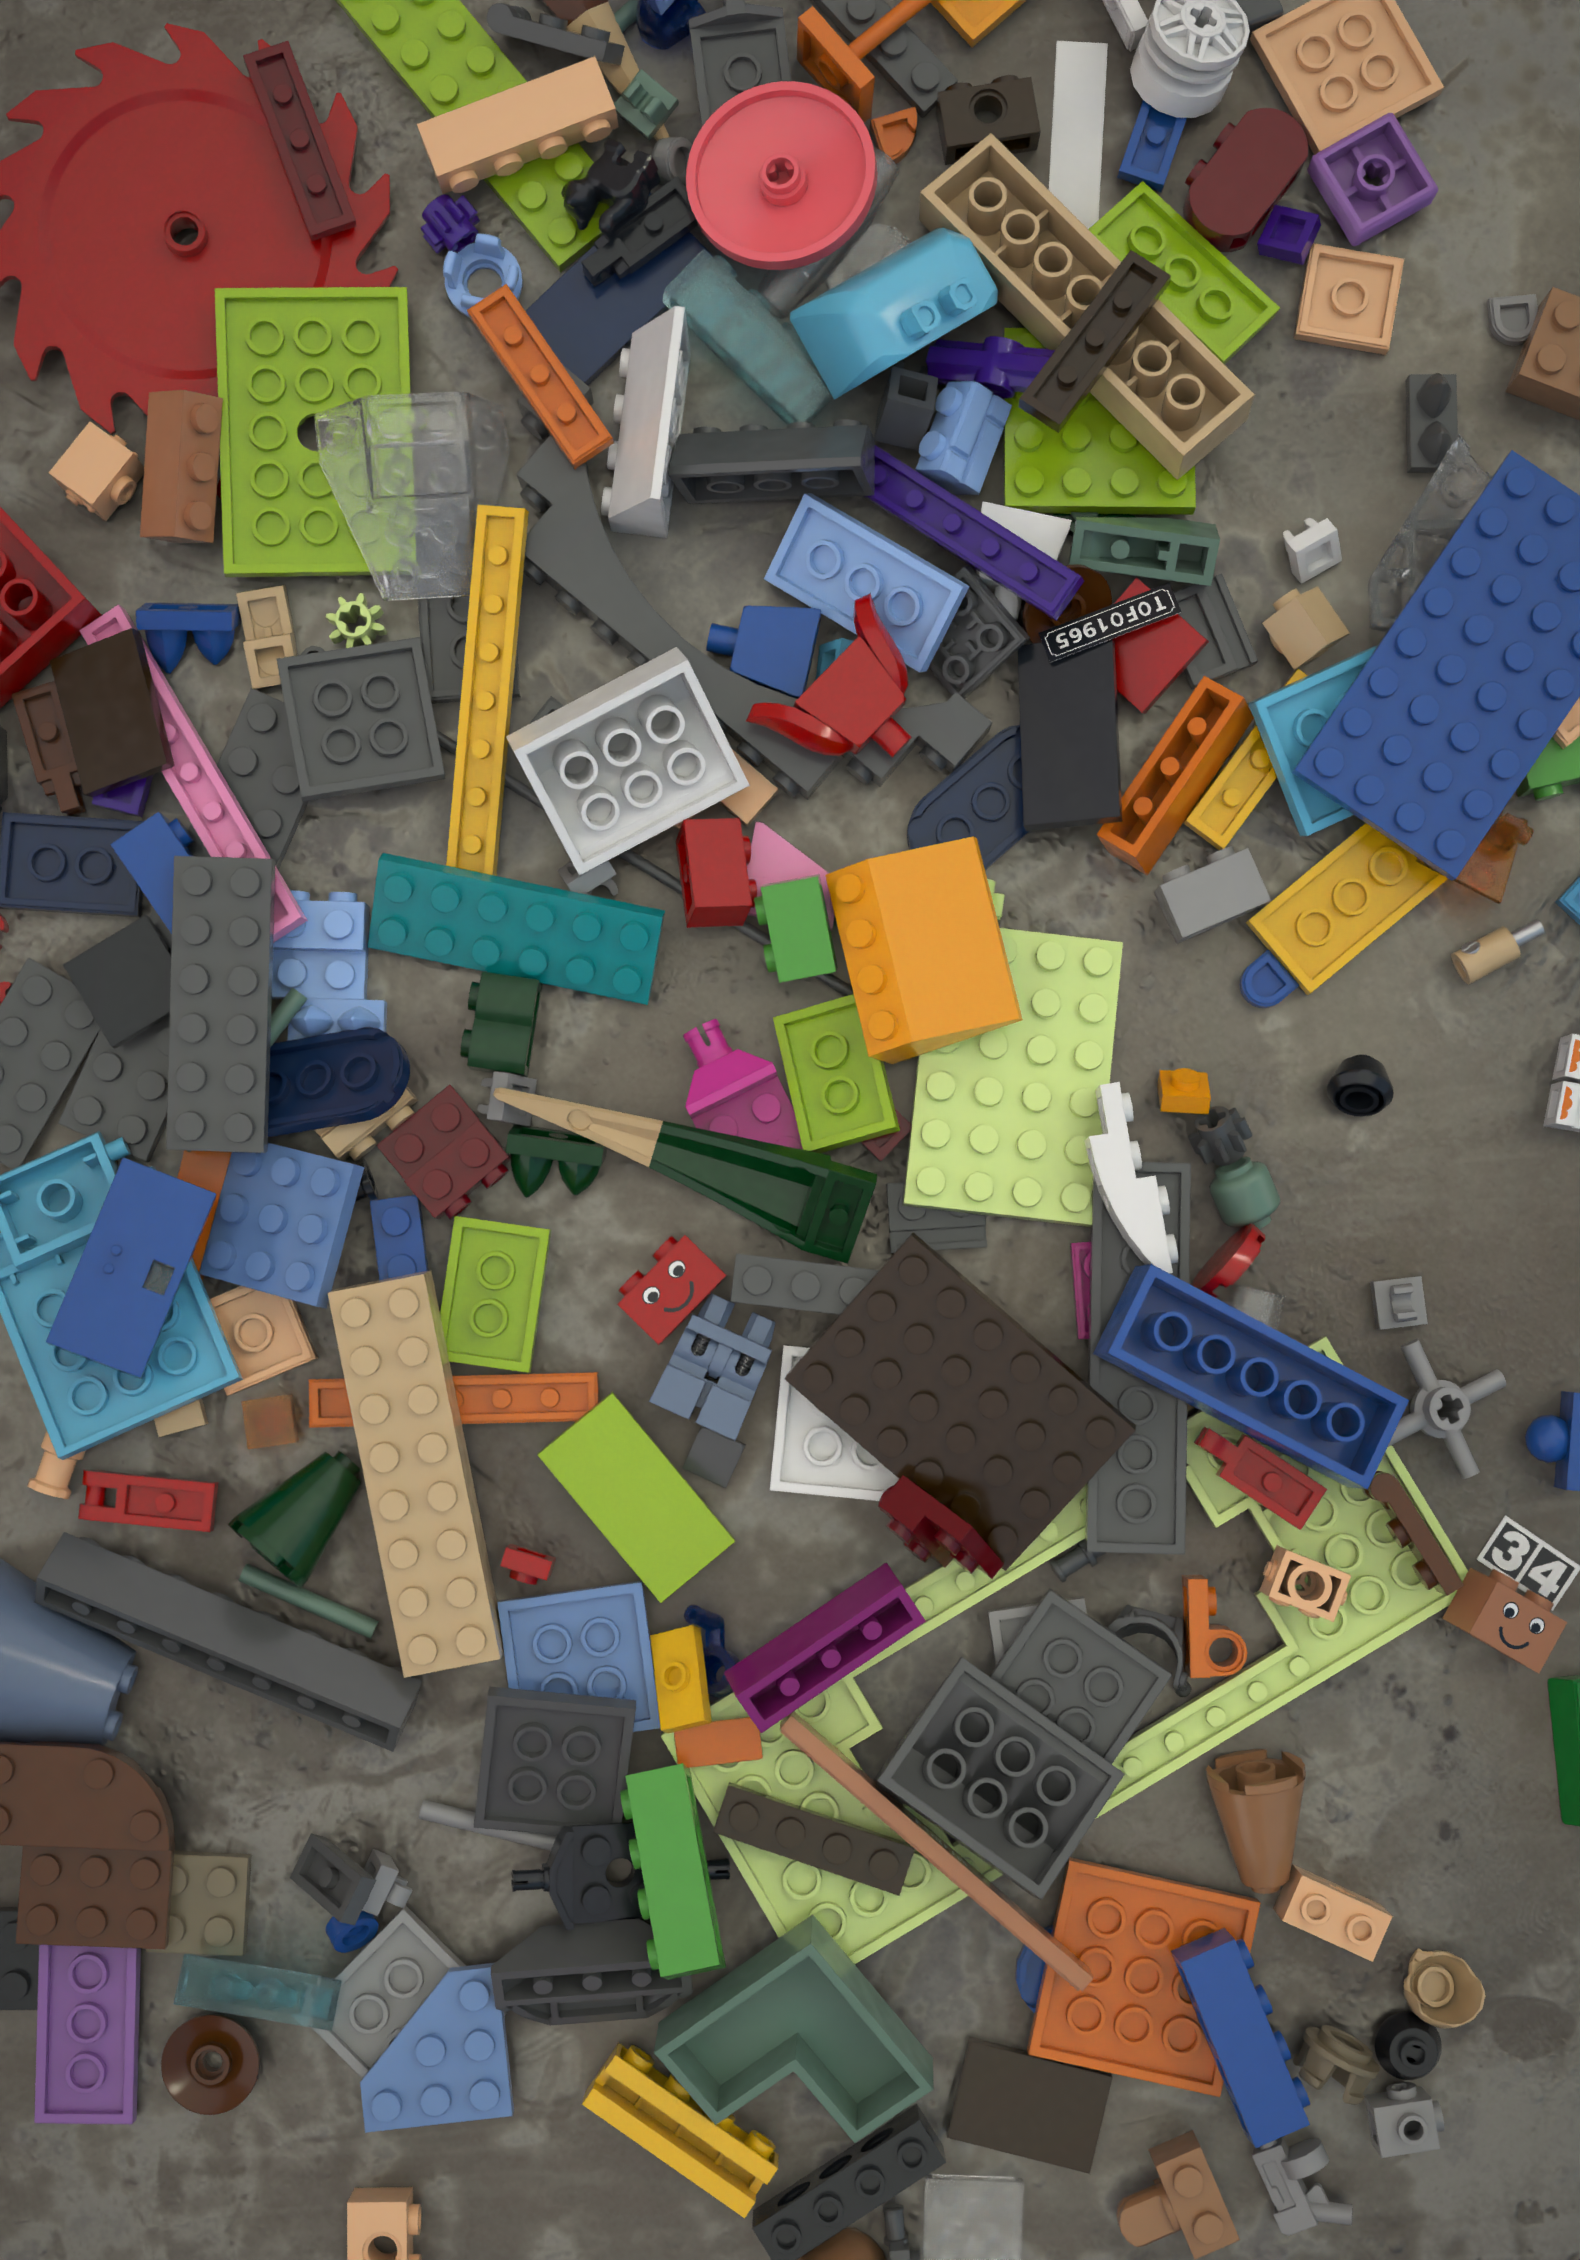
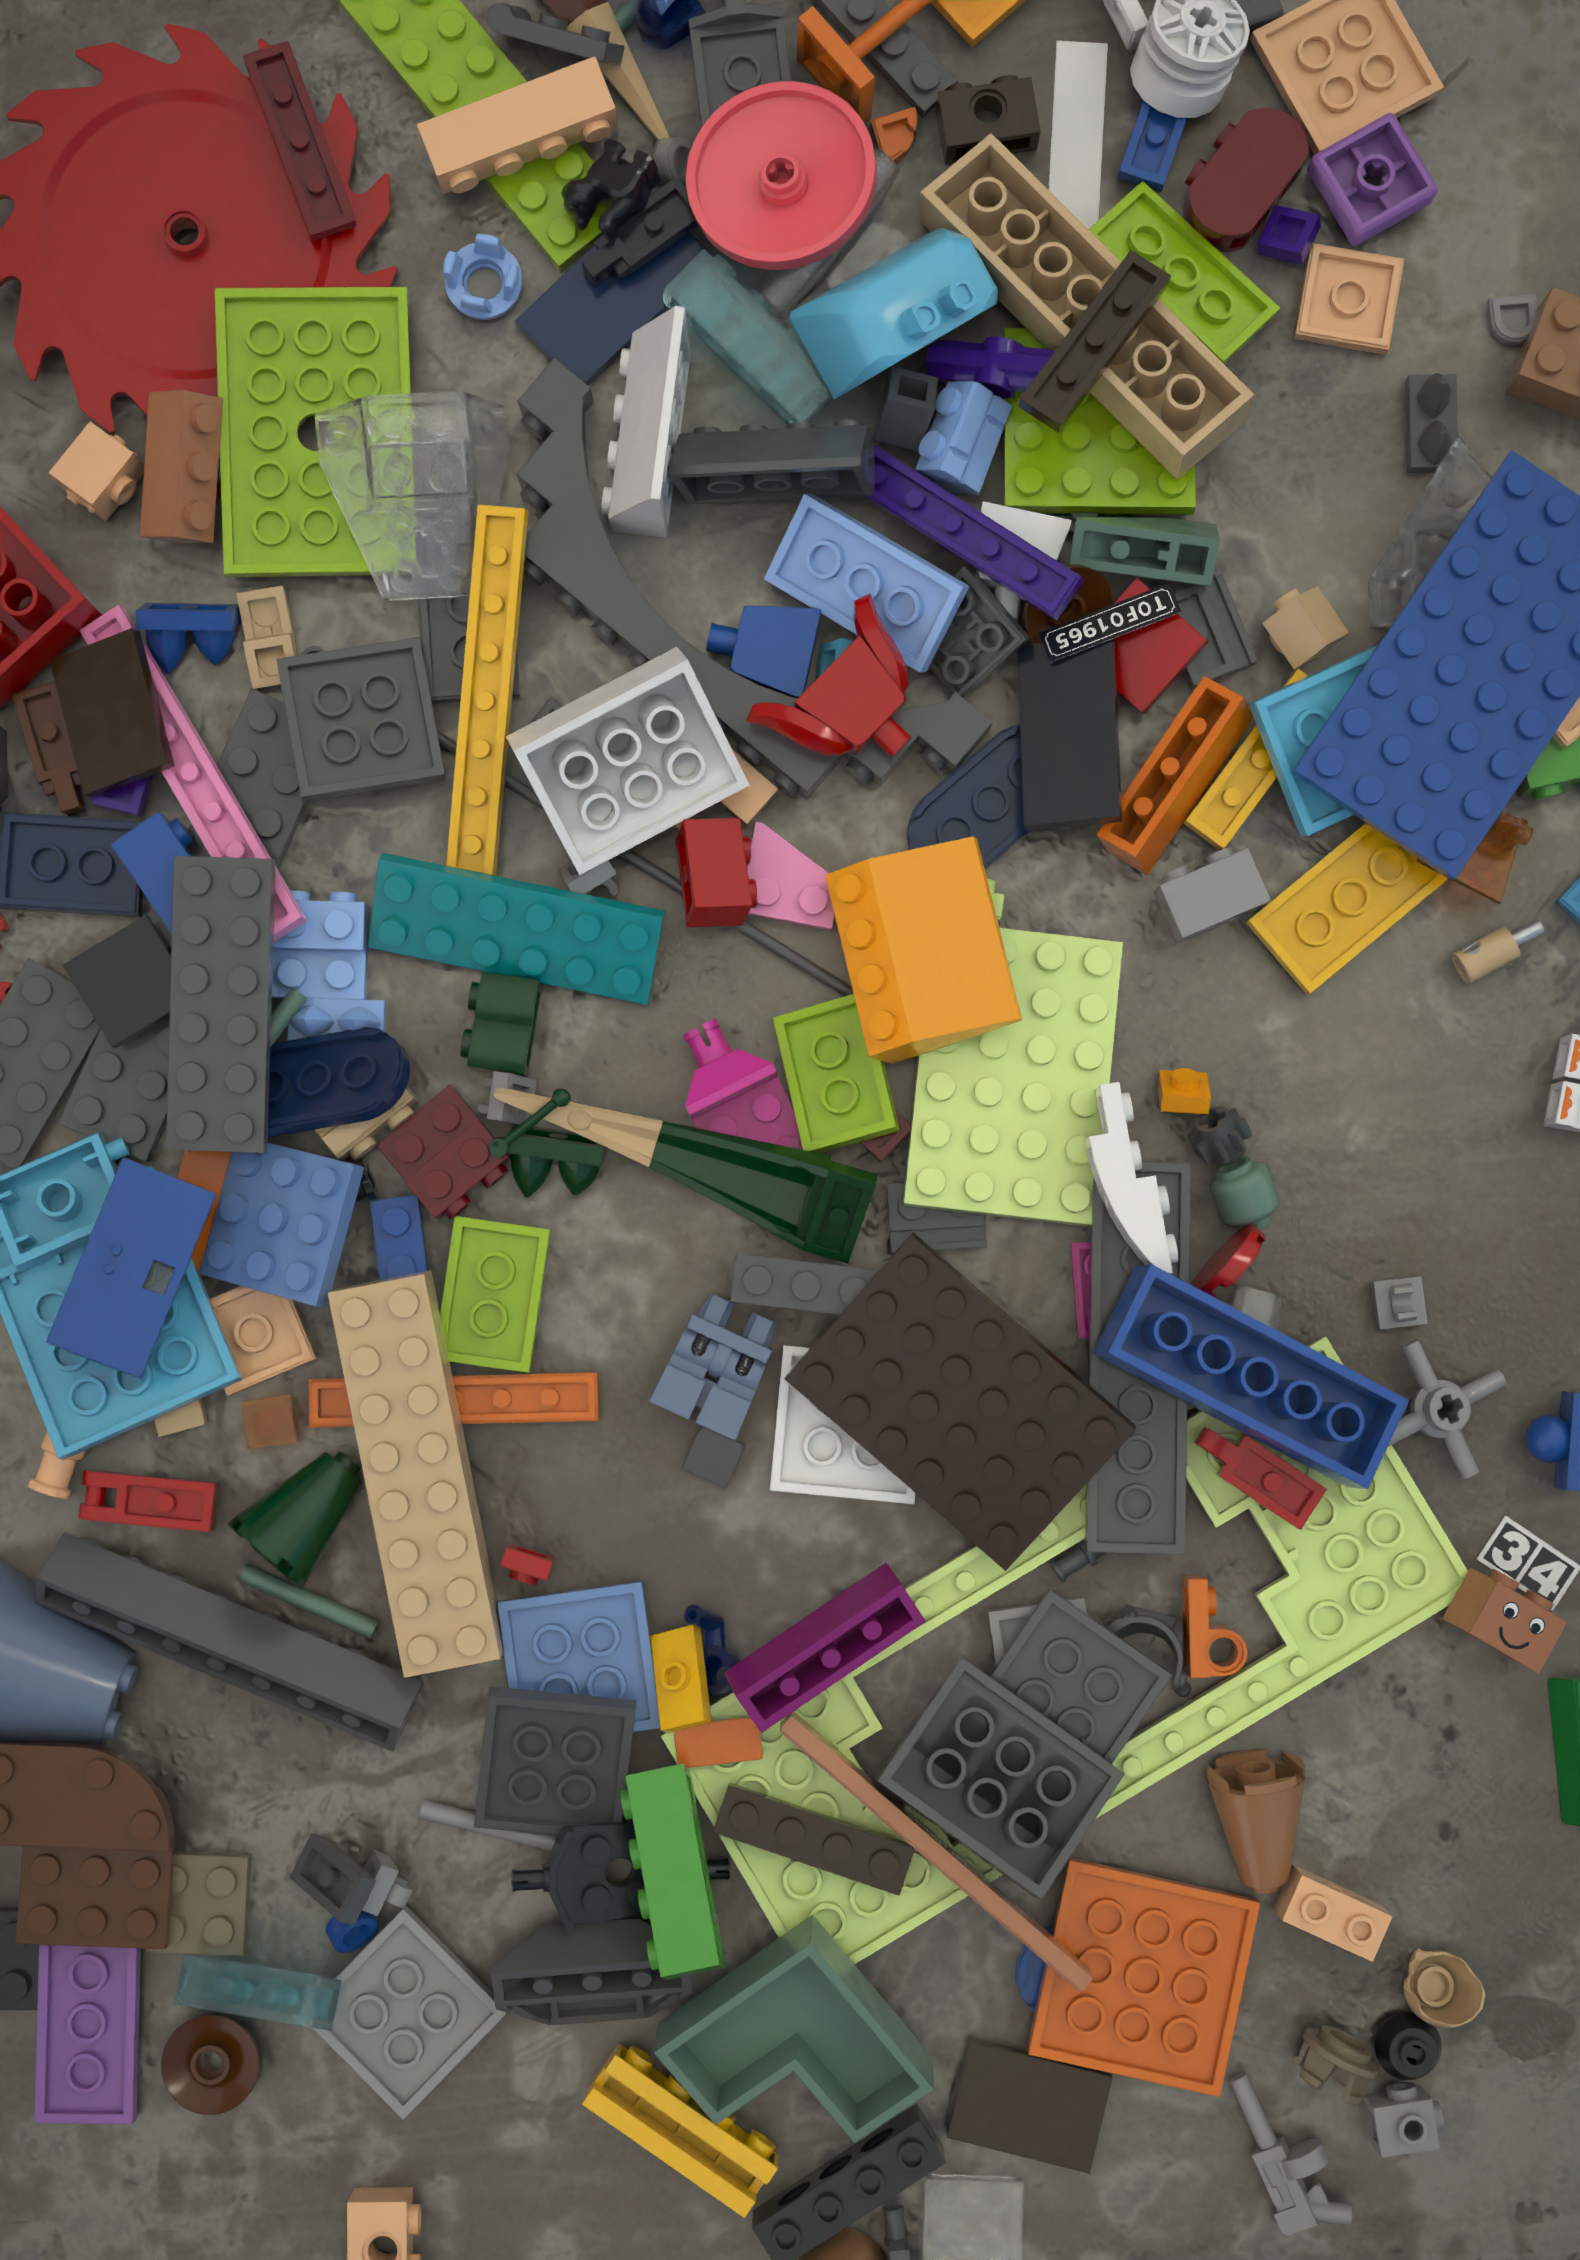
yellowish green gear [326,593,387,648] -> none
medium blue plate [360,1963,514,2133] -> none
dark purple gear [421,194,480,254] -> none
orange tile [467,284,614,469] -> none
lime tile [537,1391,735,1603] -> none
sand green tile [614,69,679,141] -> none
red brick [617,1235,727,1345] -> none
bright green brick [754,874,838,983] -> none
dark red plate [878,1475,1004,1579] -> none
medium nougat brick [1116,2130,1240,2260] -> none
blue brick [1171,1928,1310,2149] -> none
blue tile [1239,950,1299,1008] -> none
light nougat head [1259,1545,1351,1622] -> none
white tile [1283,518,1342,584] -> none
black cone [1327,1054,1394,1117] -> none
reddish brown plate [1362,1471,1464,1596] -> none
none -> dark green hinge [489,1088,571,1157]

